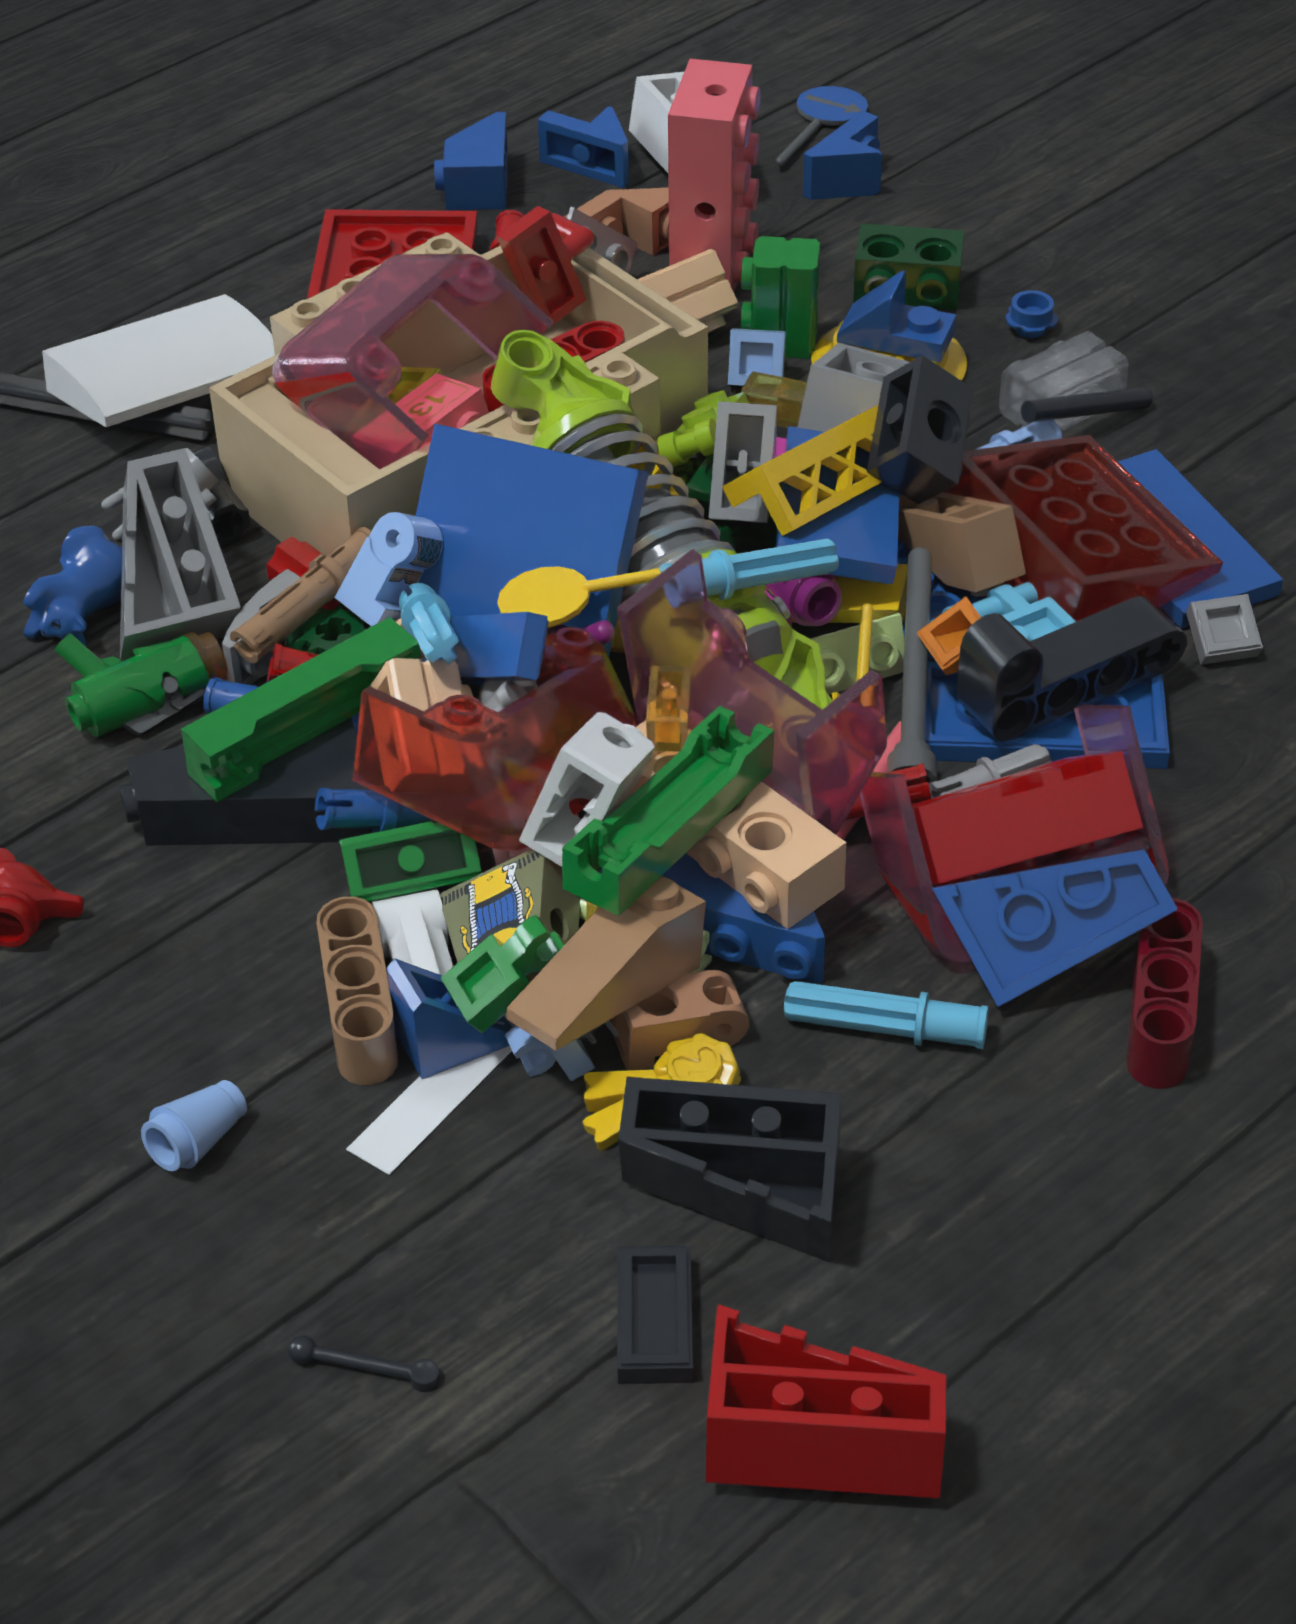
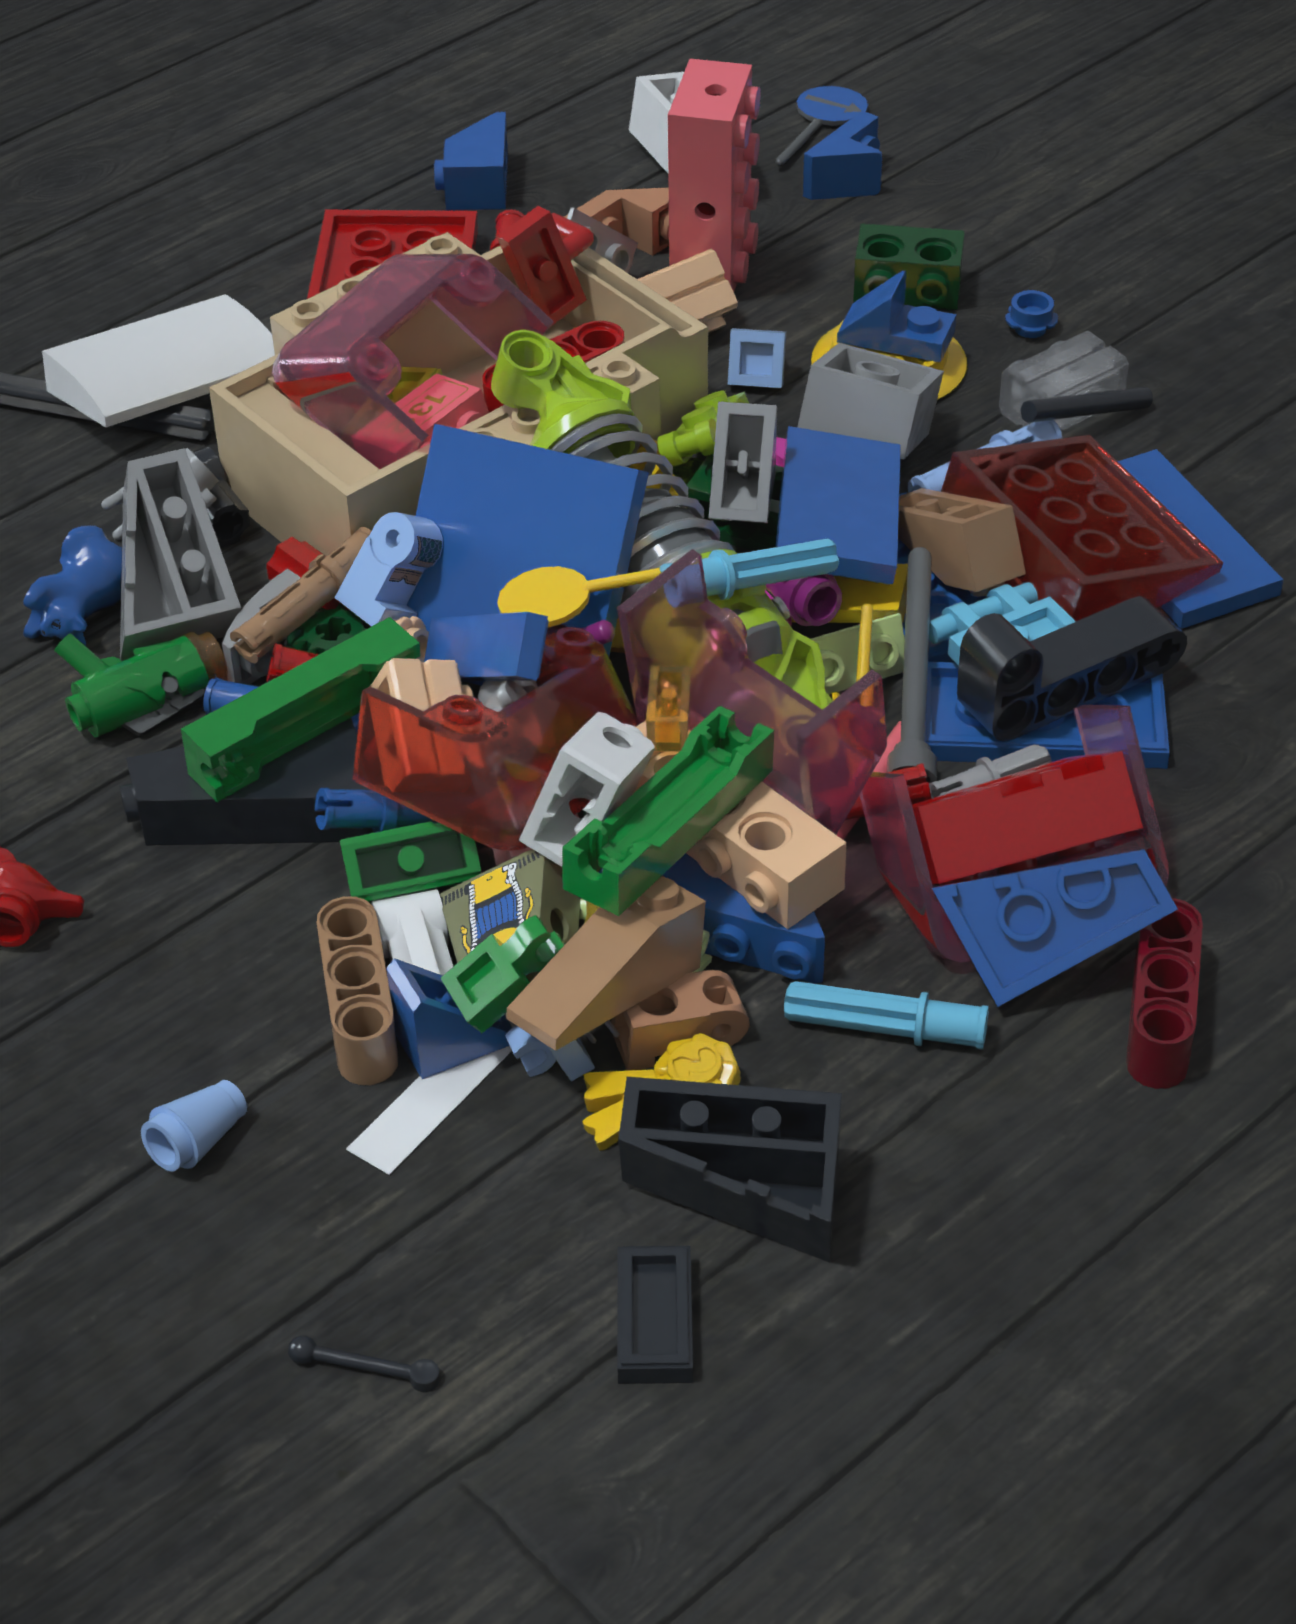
medium azure axle [399,583,460,664] -> none
blue slope [538,106,629,188] -> none
red wedge [705,1304,946,1498] -> none
yellow fence [722,404,882,536] -> none
green brick [741,236,820,359] -> none
clear yellow piece [741,371,807,428] -> none
black brick [867,355,973,504] -> none
orange slope [916,597,982,675] -> none
light grey tile [1186,594,1263,665] -> none

